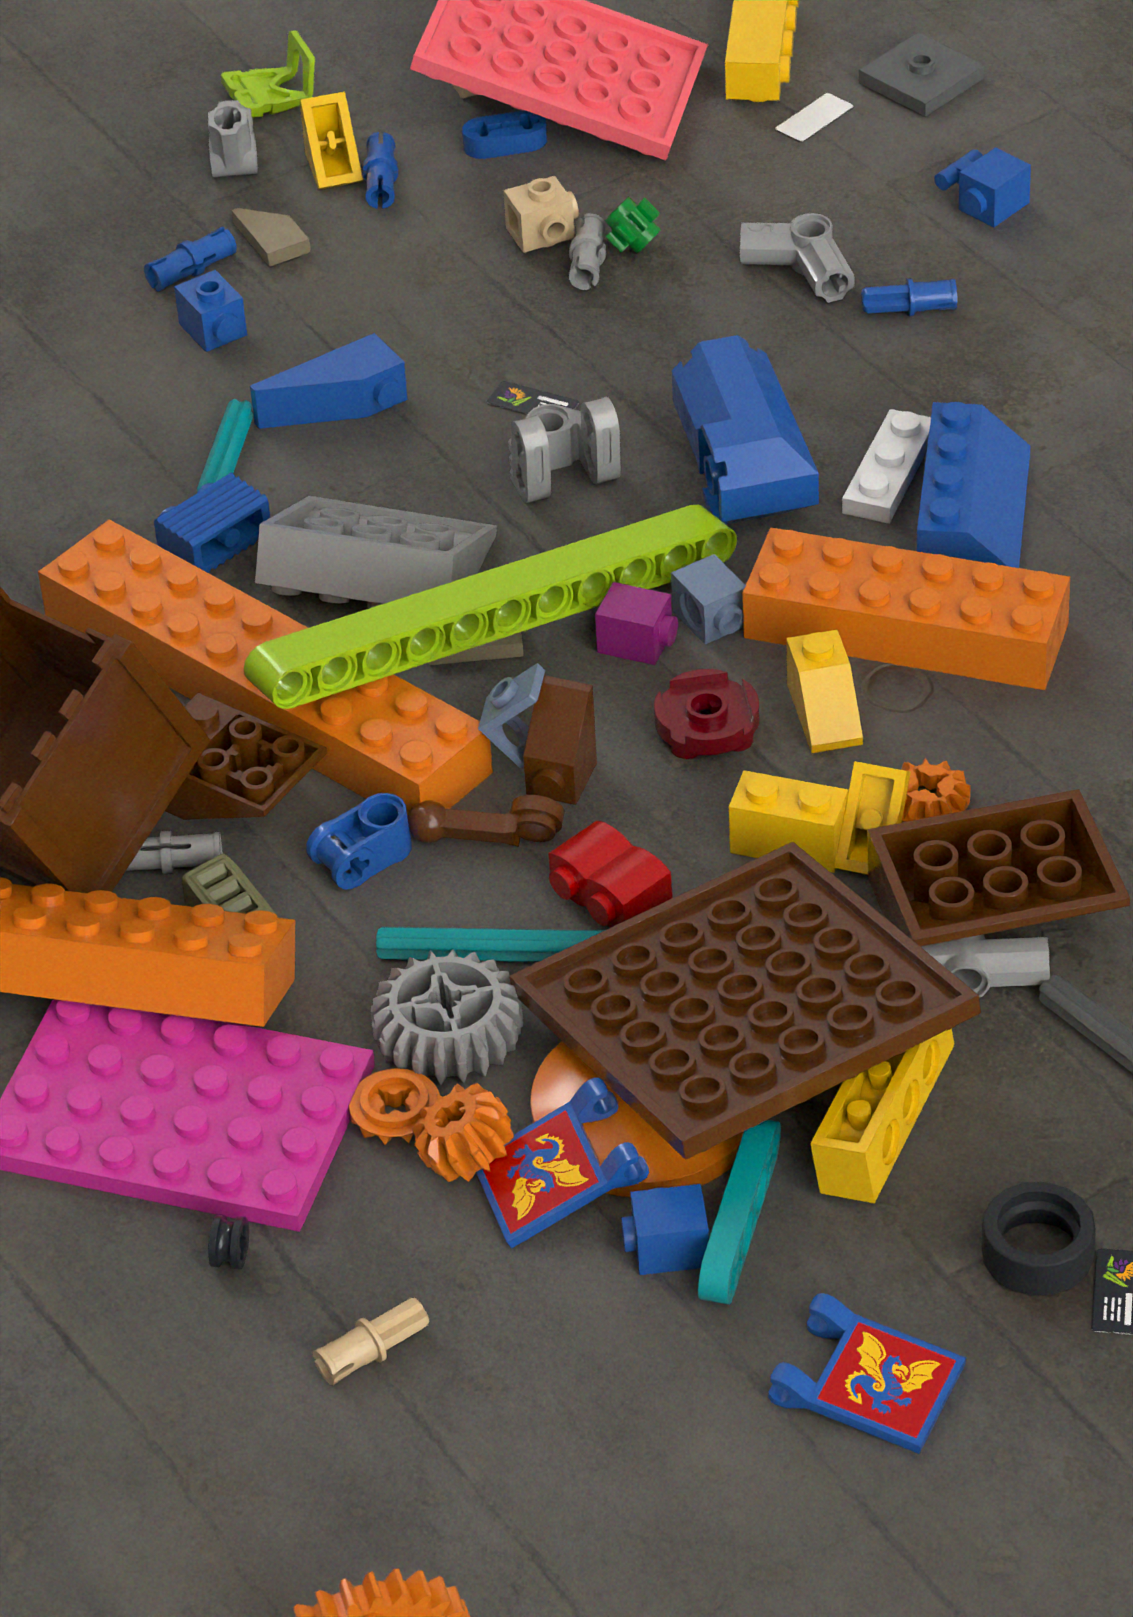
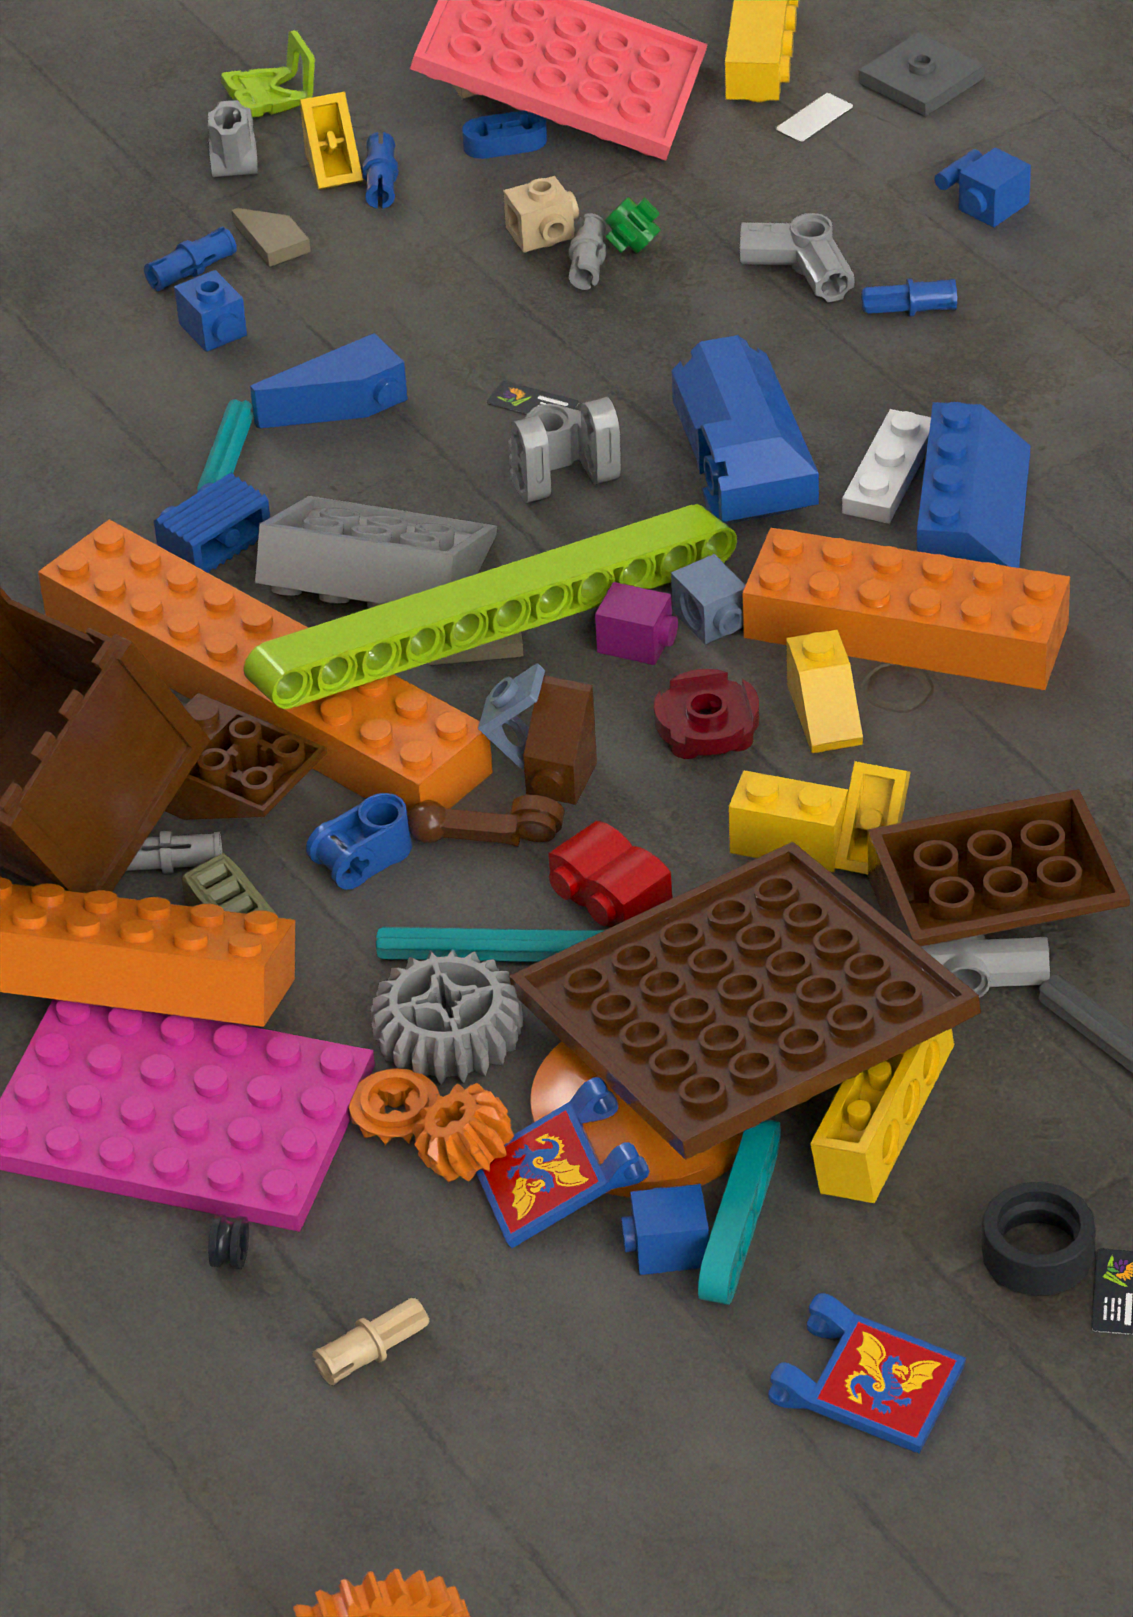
orange gear [901,758,971,822] -> none

